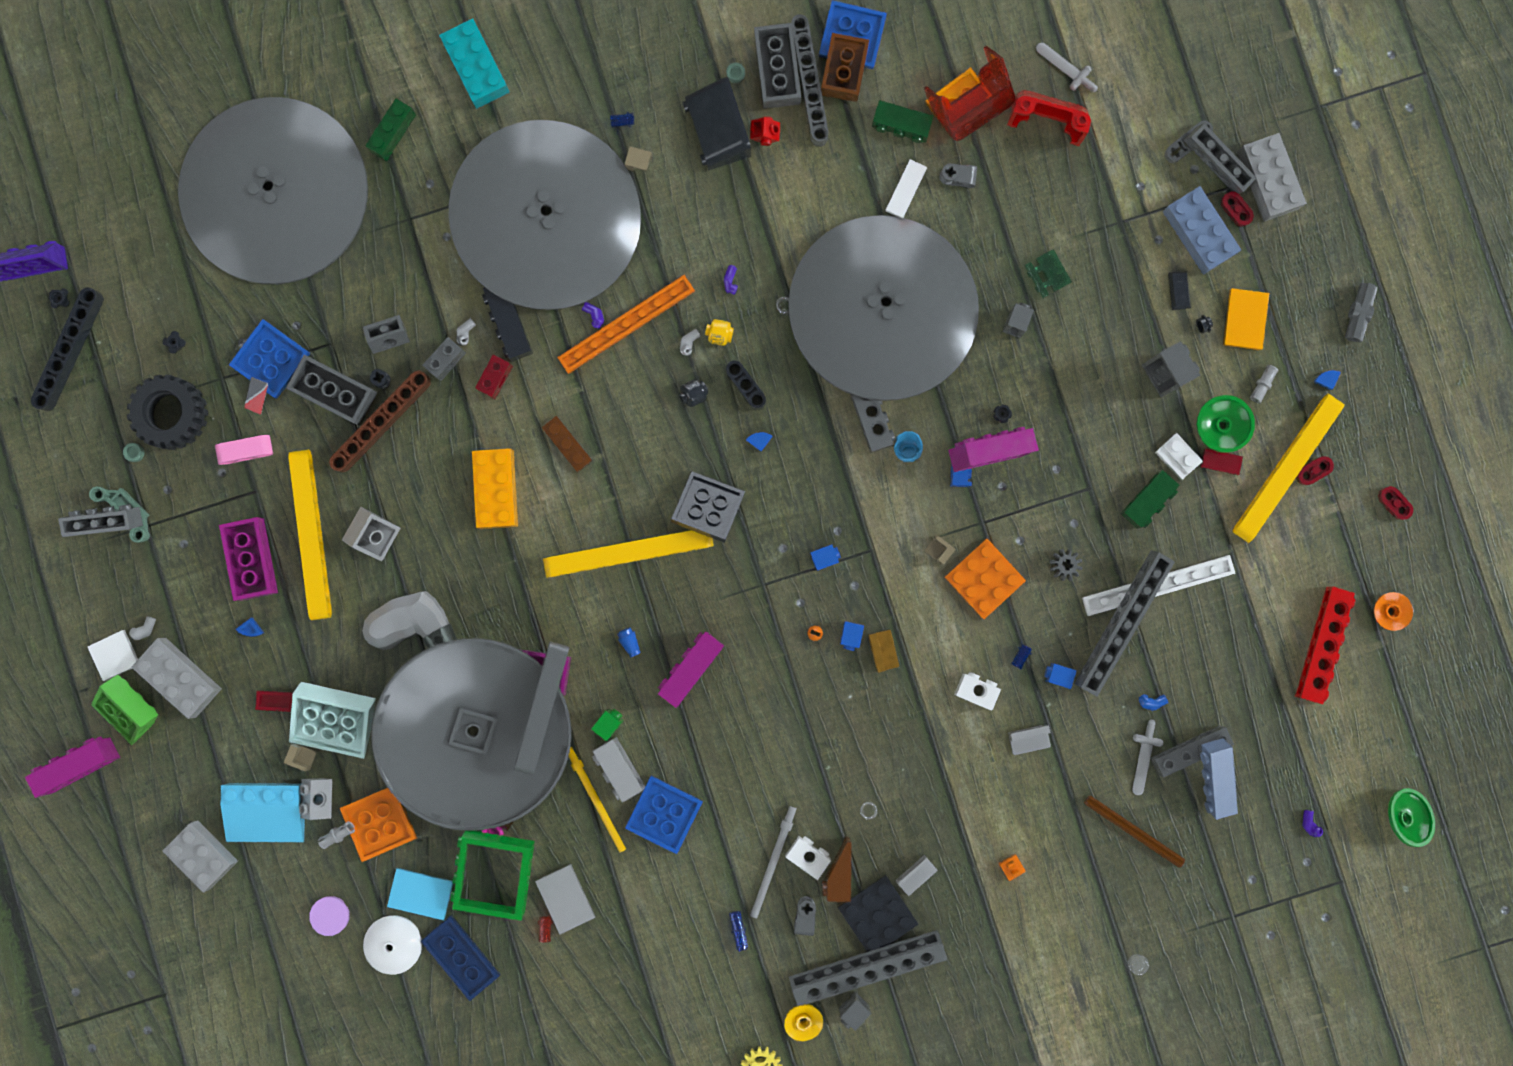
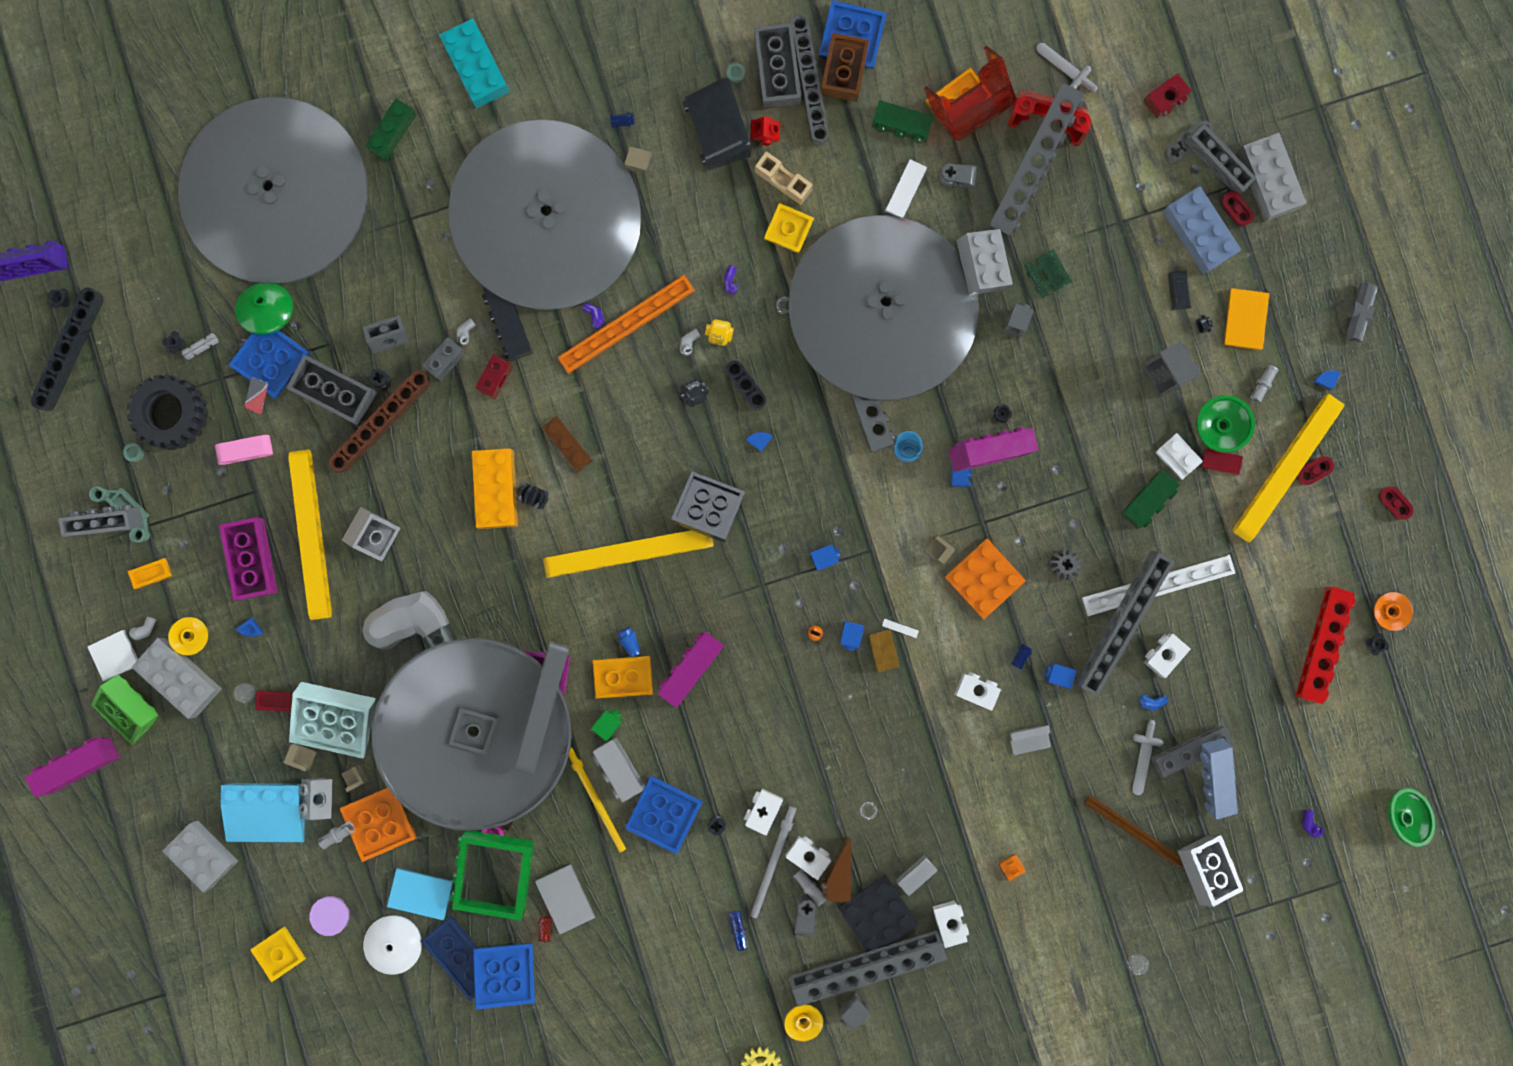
none -> light orange tile [128,558,172,589]
none -> yellow dish [168,617,208,655]
none -> light grey axle [182,333,219,360]
none -> clear tile [234,683,255,703]
none -> green dish [235,283,293,335]
none -> yellow plate [251,927,306,982]
none -> dark tan panel [342,764,369,792]
none -> blue plate [473,943,535,1009]
none -> black gear [515,483,549,509]
none -> light orange tile [592,656,653,699]
none -> black bush [708,816,726,835]
none -> white brick [744,789,783,835]
none -> tan arch [755,151,813,205]
none -> yellow plate [764,203,814,254]
none -> light grey pin [793,869,826,907]
none -> white sticker [882,619,919,638]
none -> white brick [932,901,969,948]
none -> light grey brick [956,229,1013,295]
none -> dark grey brick [990,83,1086,235]
none -> dark red brick [1143,73,1191,119]
none -> white brick [1144,634,1190,678]
none -> light grey brick [1178,835,1243,906]
none -> black plate [1366,633,1389,656]

